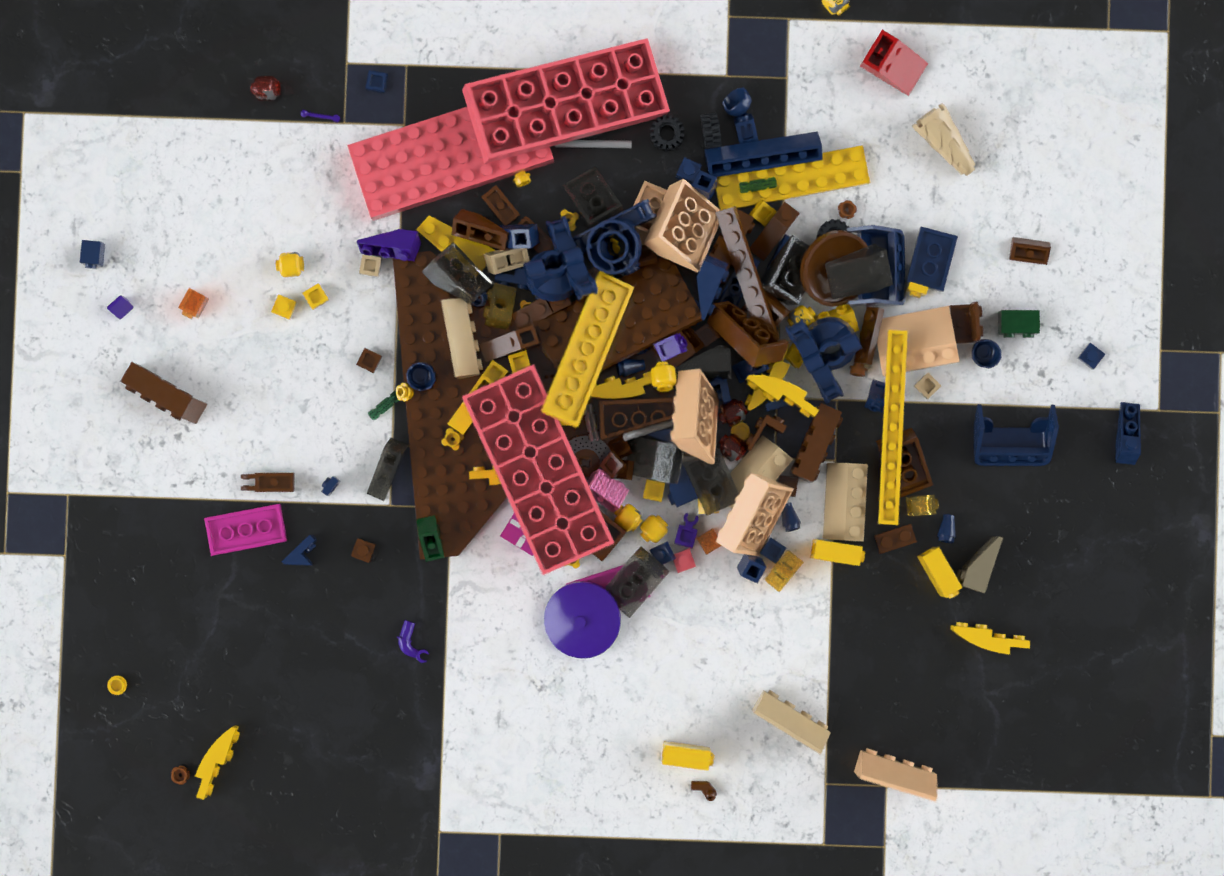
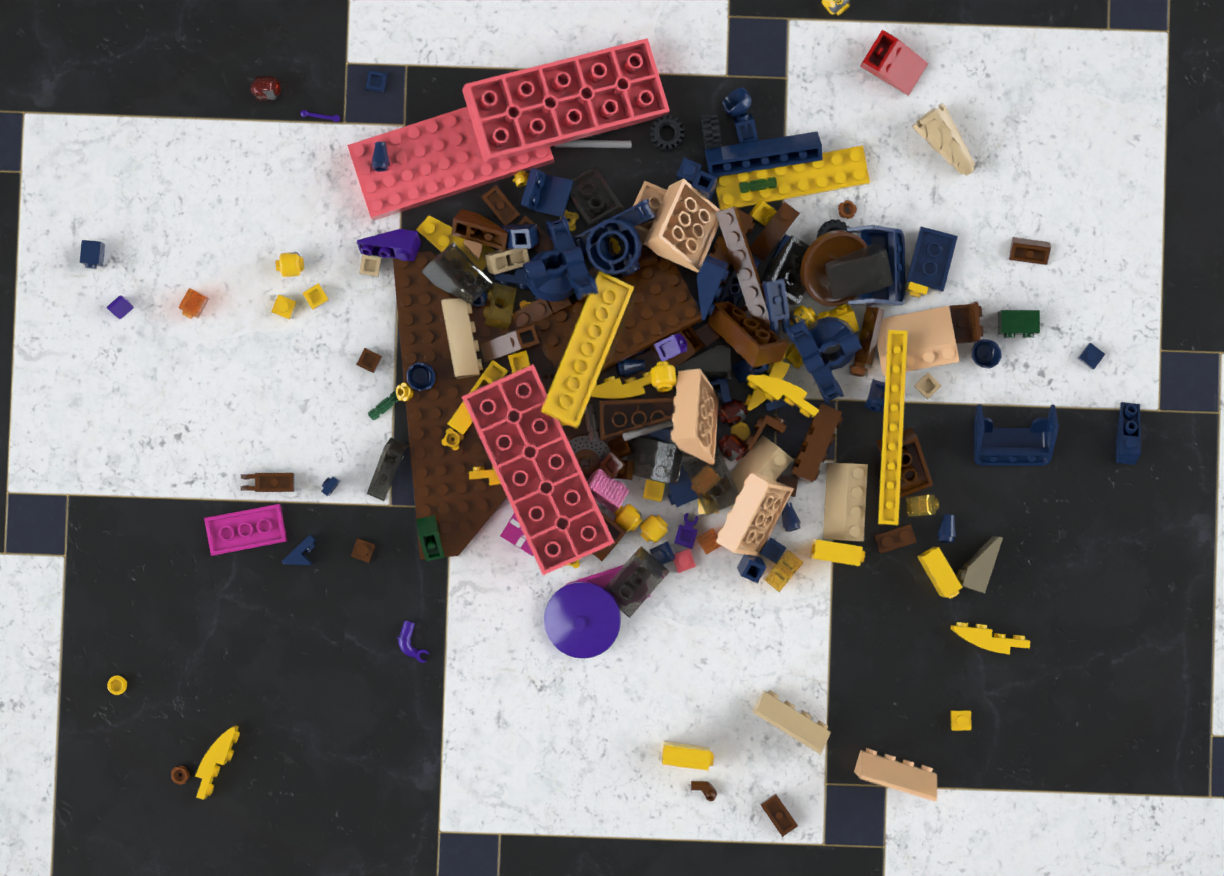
reddish brown wedge [120,362,208,424] -> none
none -> dark blue cone [371,142,390,172]
none -> medium nougat slope [463,239,483,261]
none -> dark blue bracket [521,168,573,217]
none -> clear orange brick [691,465,721,496]
none -> reddish brown plate [760,793,798,837]
none -> dark blue hinge [763,279,790,335]
none -> yellow plate [951,710,971,731]

